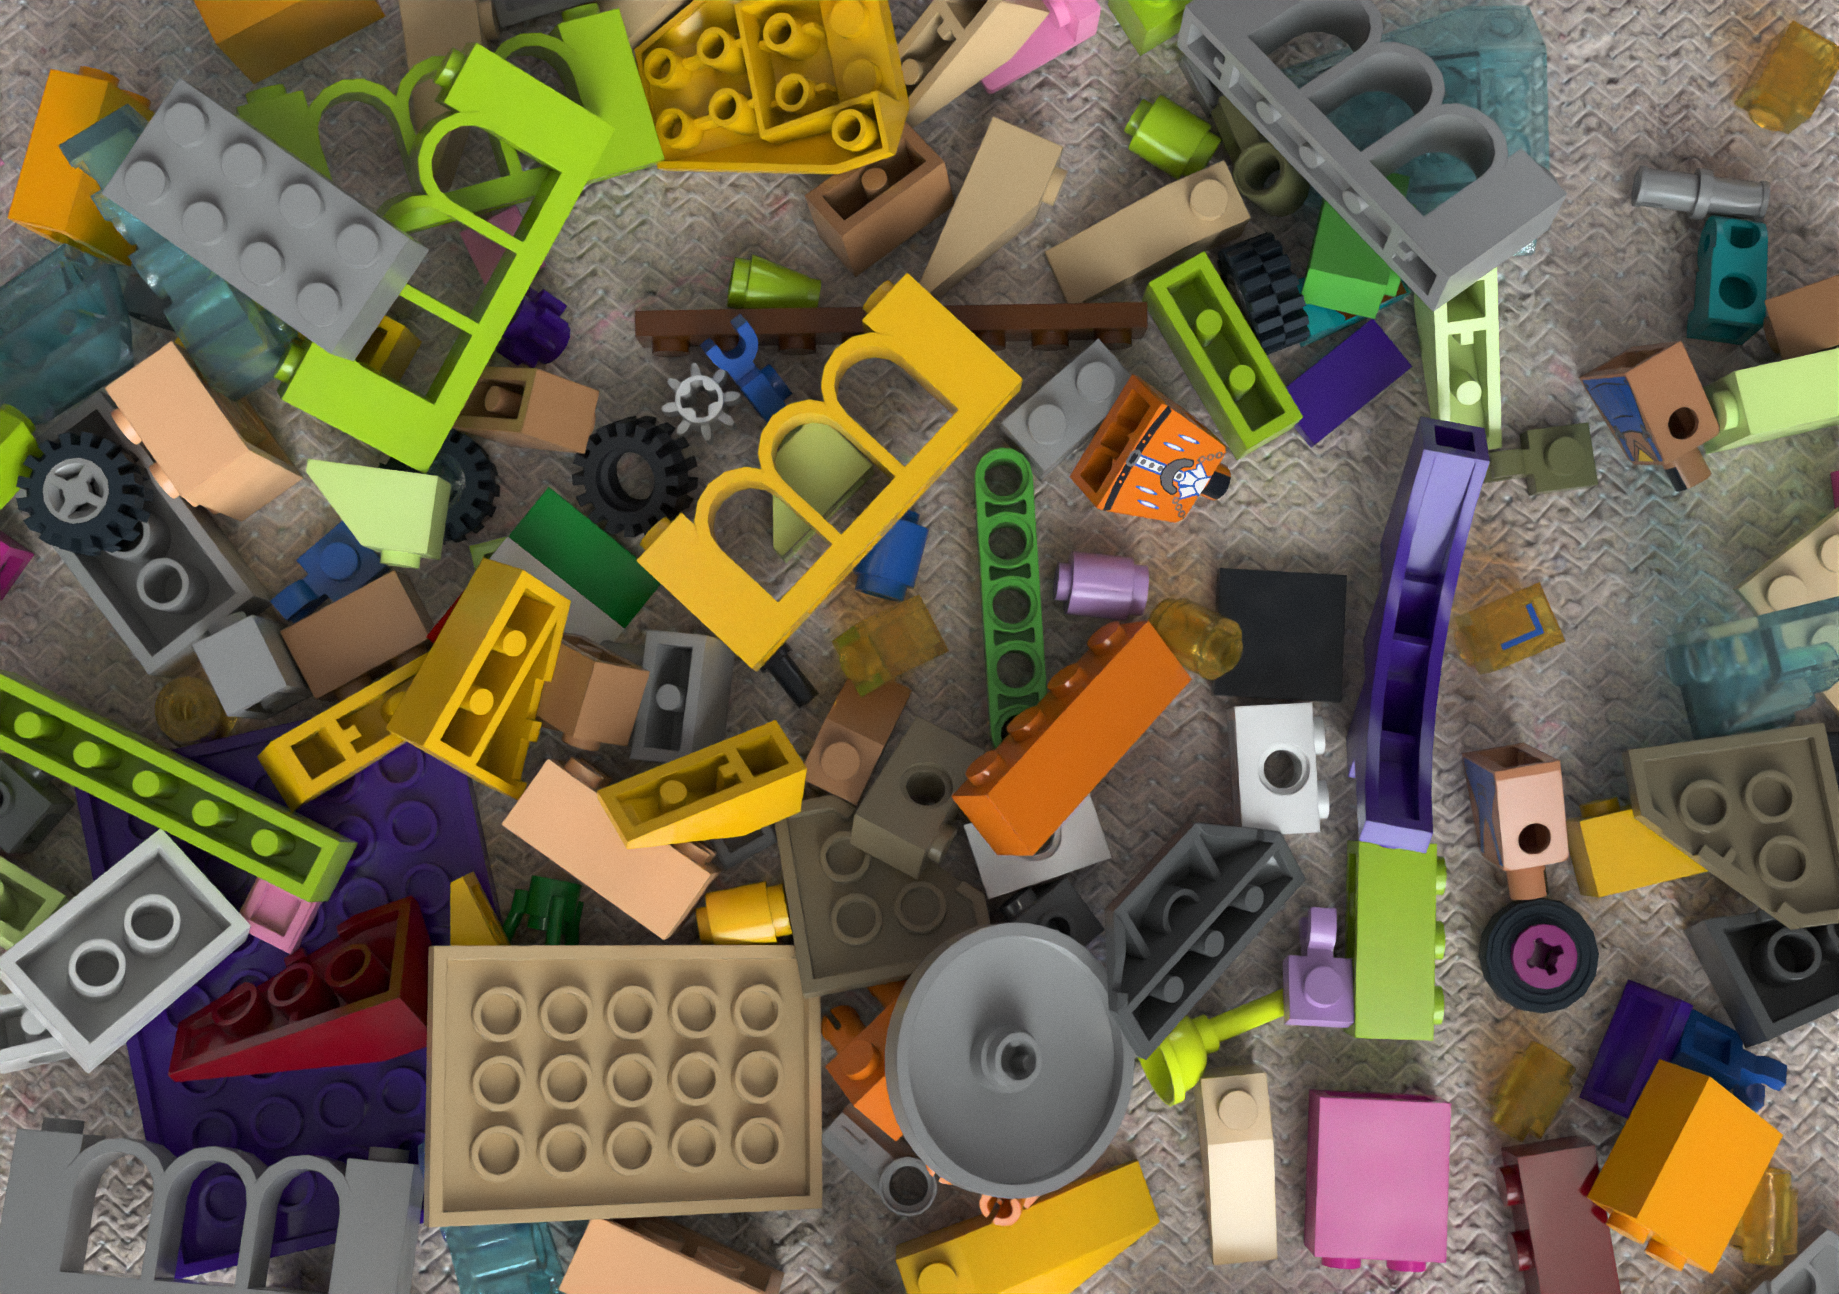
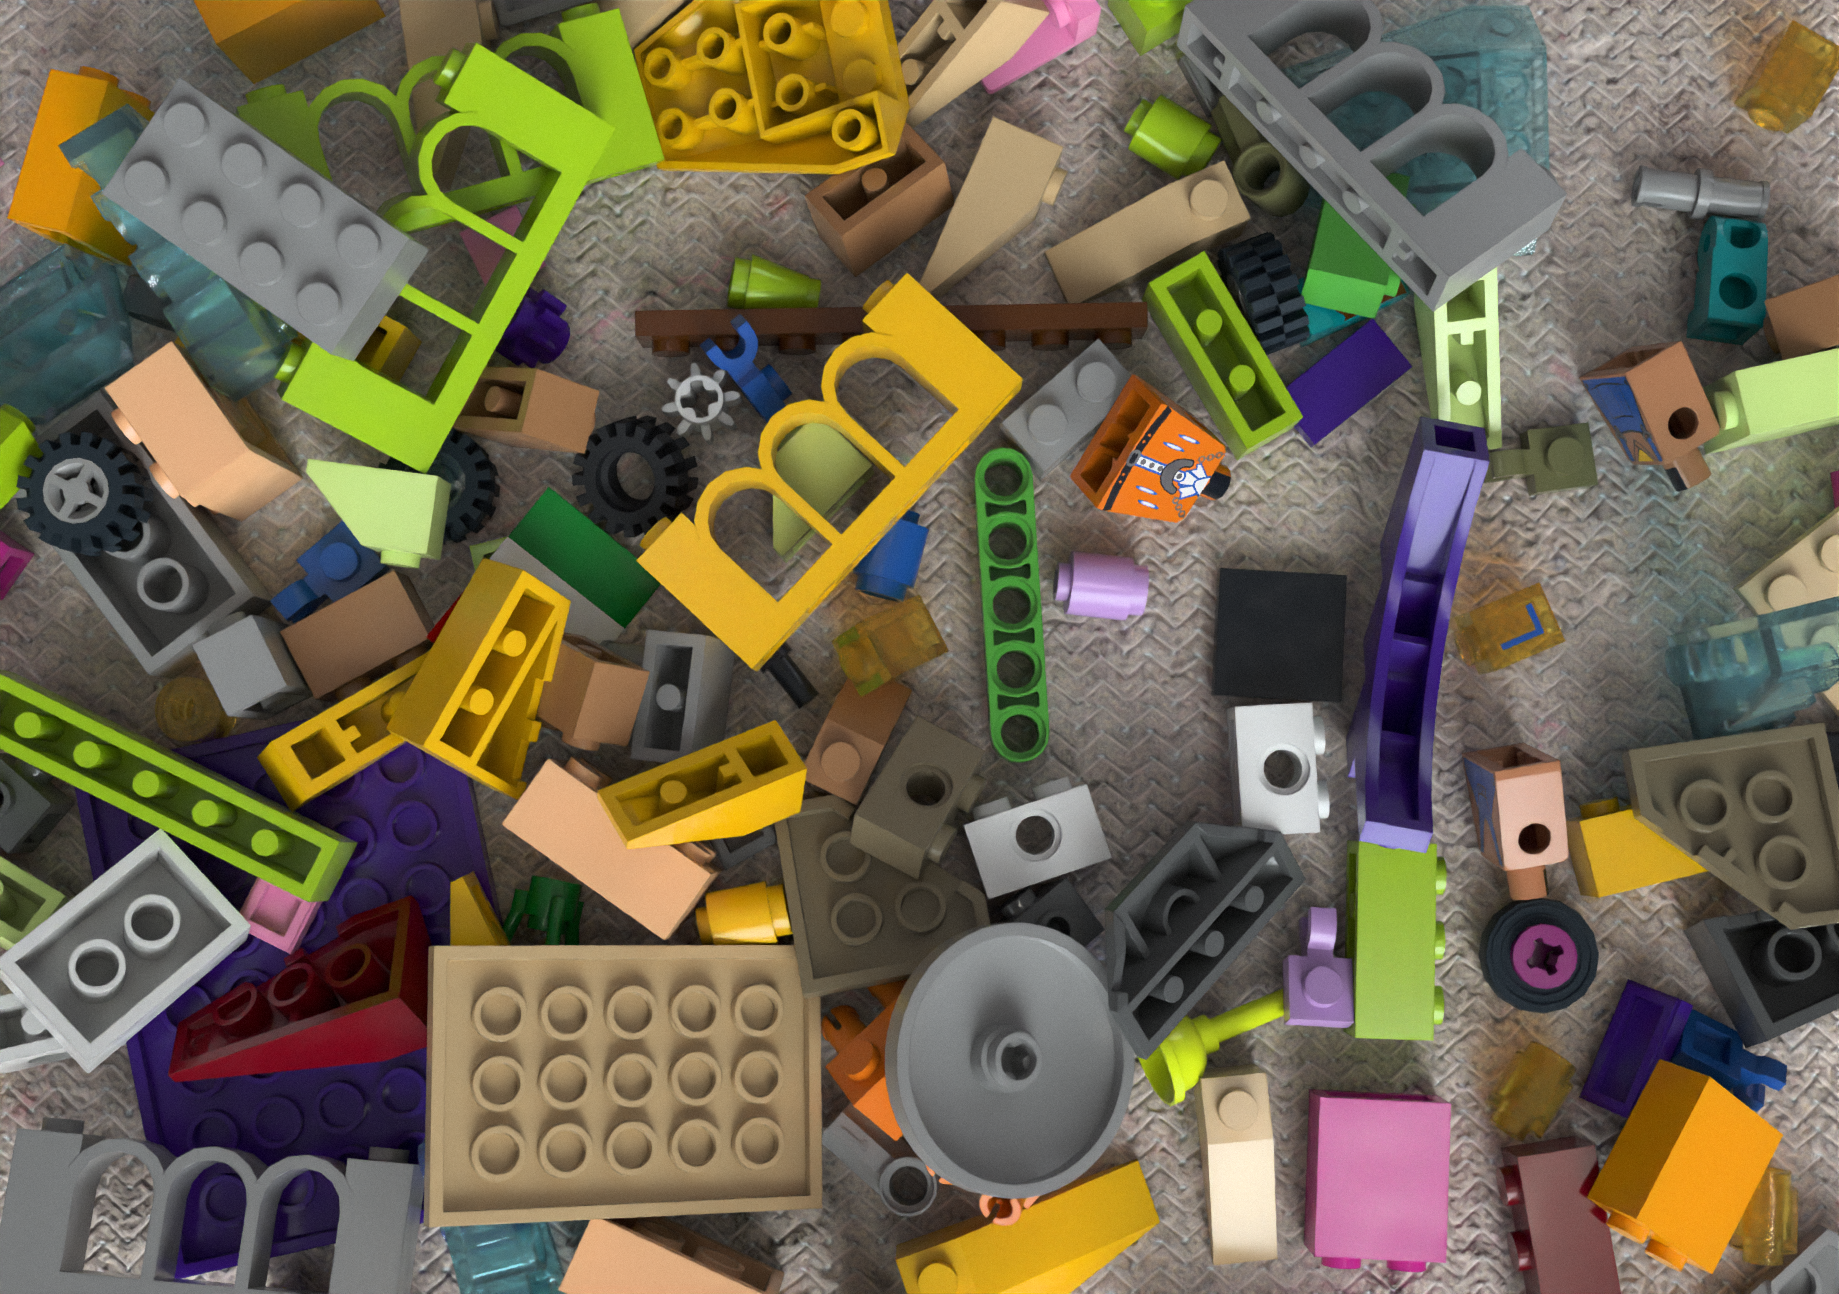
orange brick [951,620,1192,856] -> none
clear yellow brick [1148,598,1243,680] -> none

